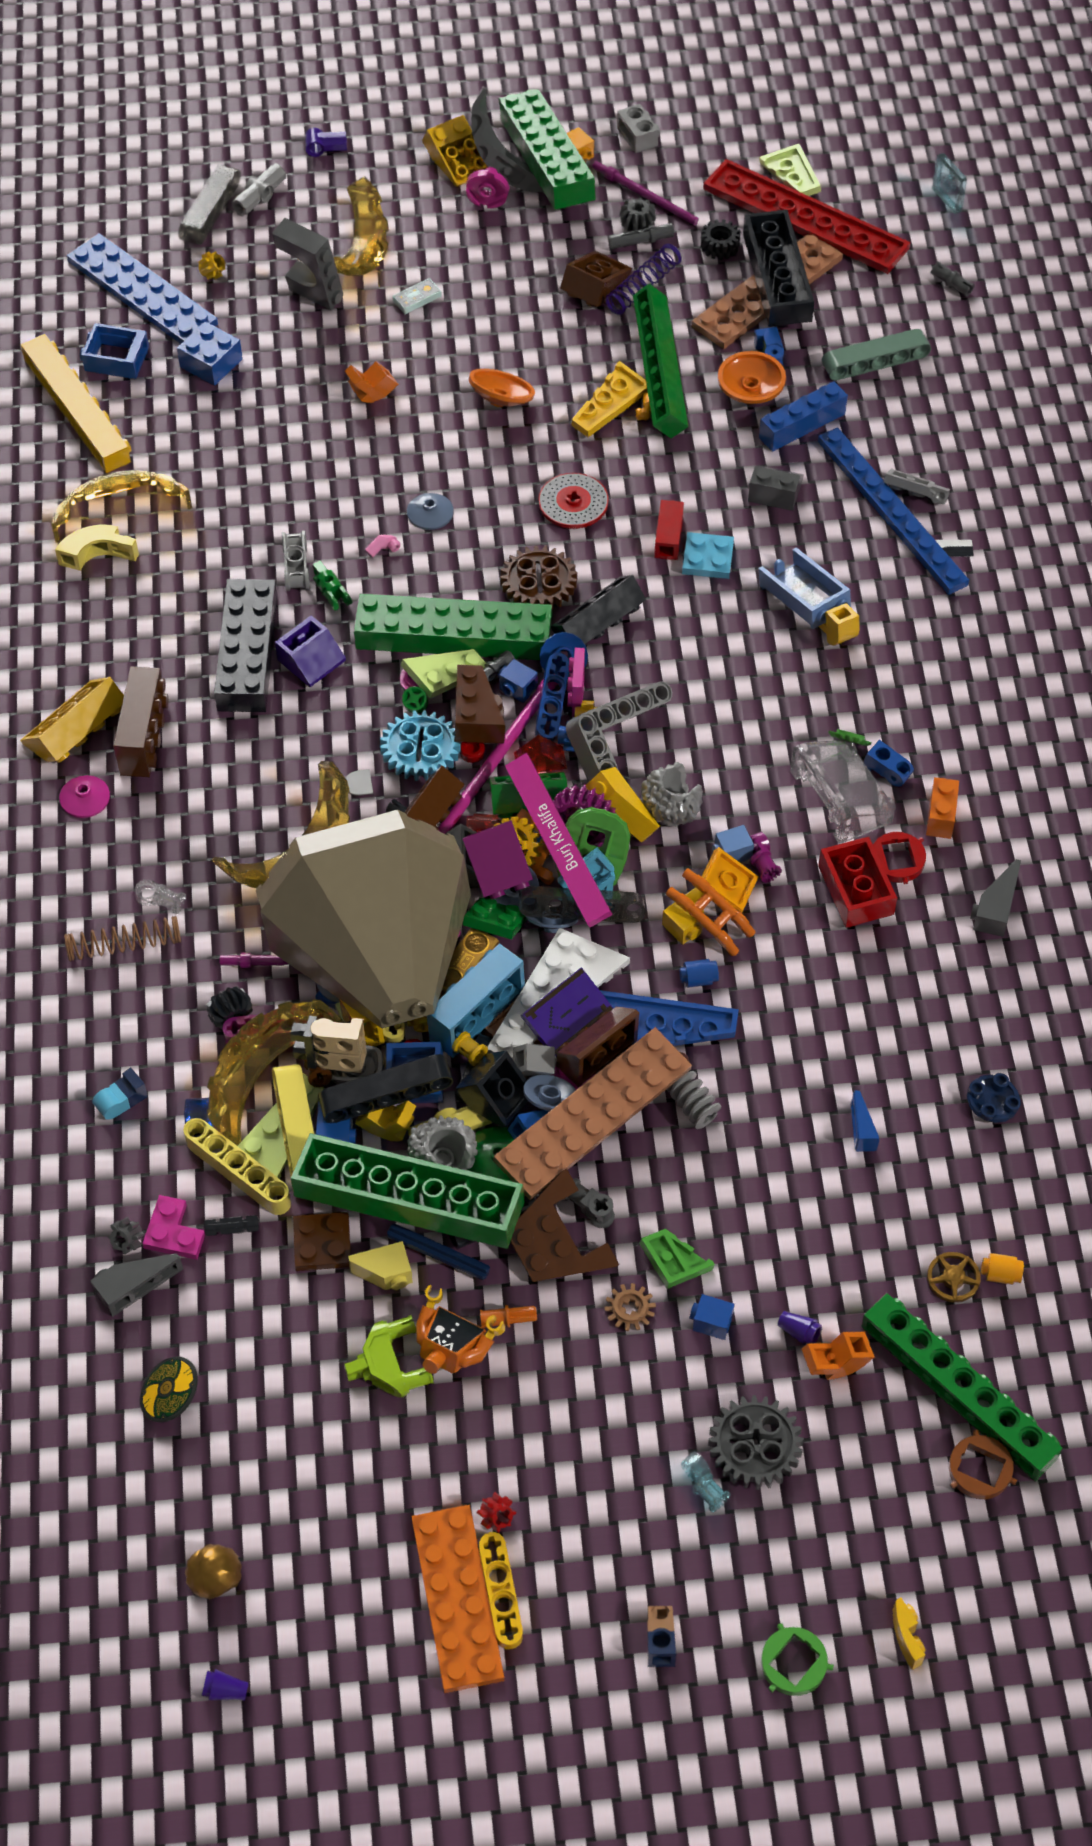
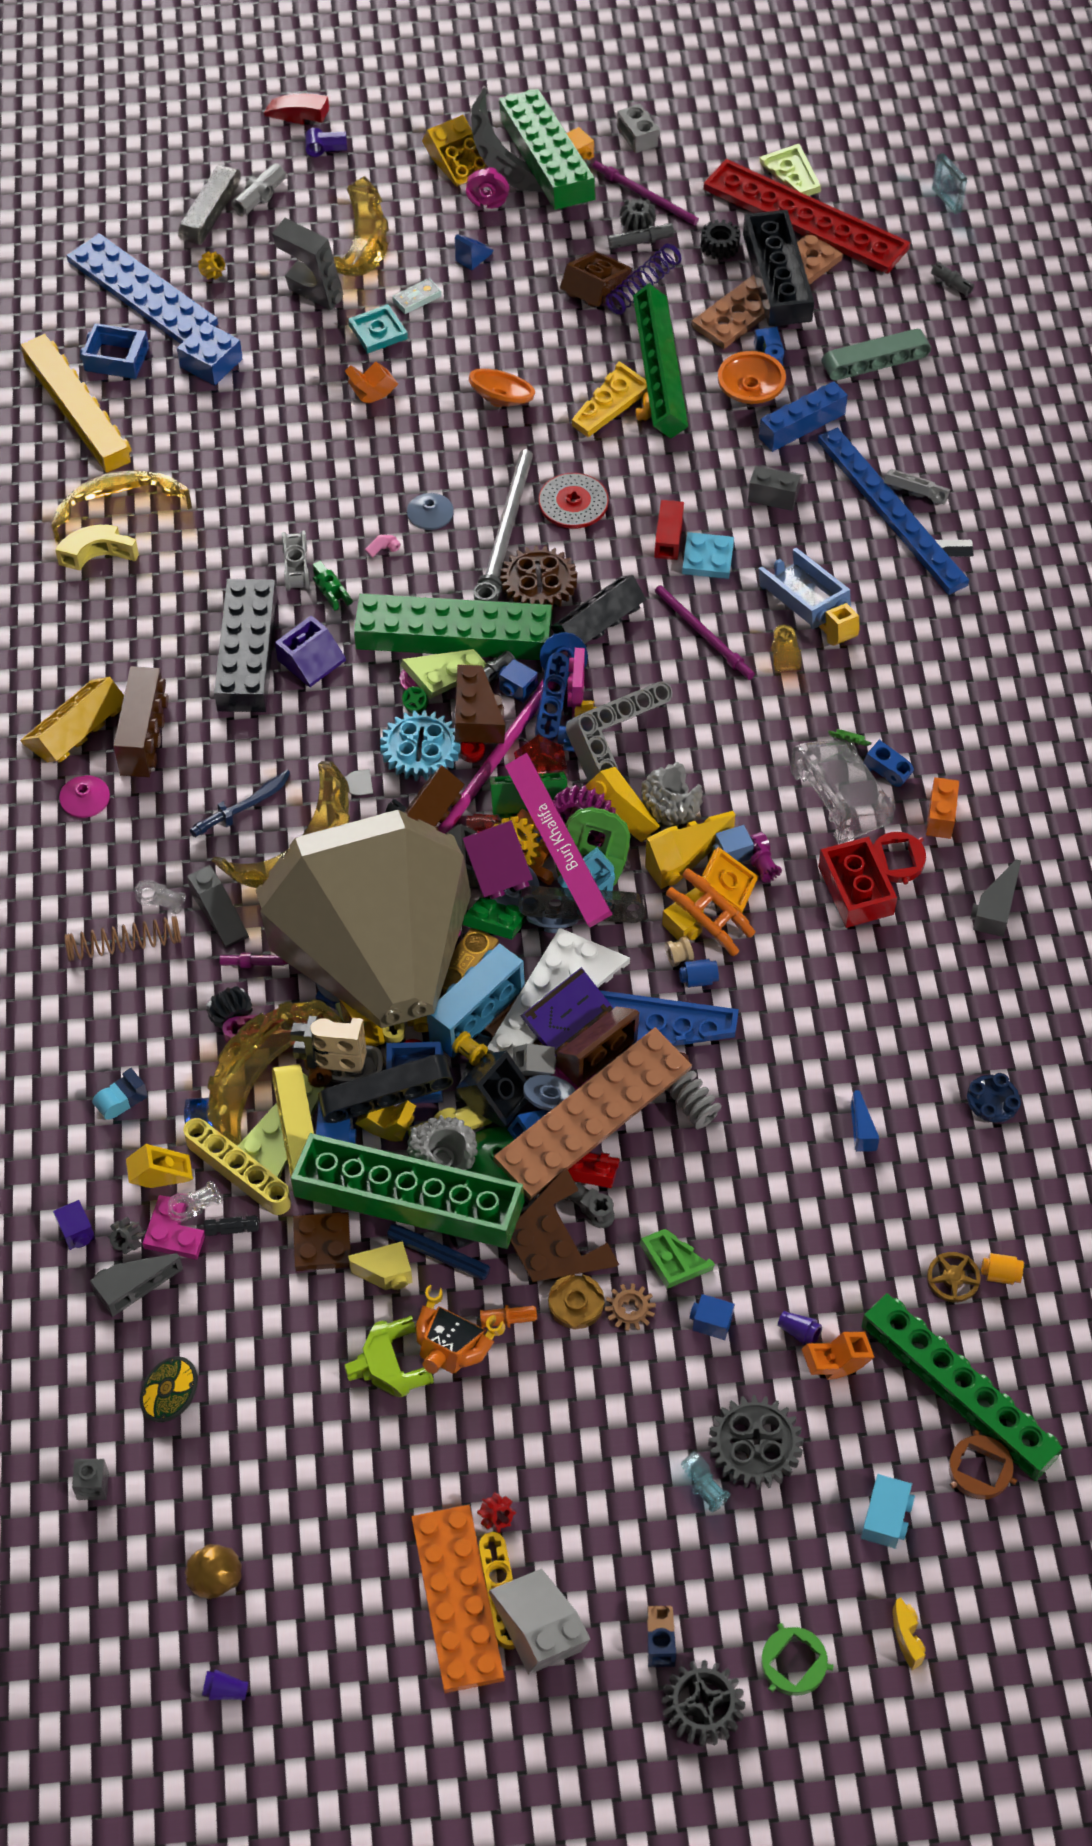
none -> dark purple brick [53,1200,95,1250]
none -> dark grey brick [72,1459,109,1500]
none -> yellow slope [126,1144,193,1188]
none -> clear connector [168,1181,223,1223]
none -> dark grey slope [187,865,249,948]
none -> dark blue sword [190,770,290,838]
none -> red slope [264,93,330,125]
none -> teal plate [348,304,408,353]
none -> blue slope [455,234,494,270]
none -> flat silver piece [473,450,533,602]
none -> light grey slope [489,1569,591,1675]
none -> pearl gold tile [548,1274,604,1329]
none -> red plate [568,1152,620,1189]
none -> yellow wedge [645,811,735,889]
none -> magenta bar [655,585,755,680]
none -> dark grey gear [662,1660,746,1747]
none -> tan wheel [665,936,694,967]
none -> clear yellow piece [771,625,802,672]
none -> medium azure brick [861,1474,915,1549]

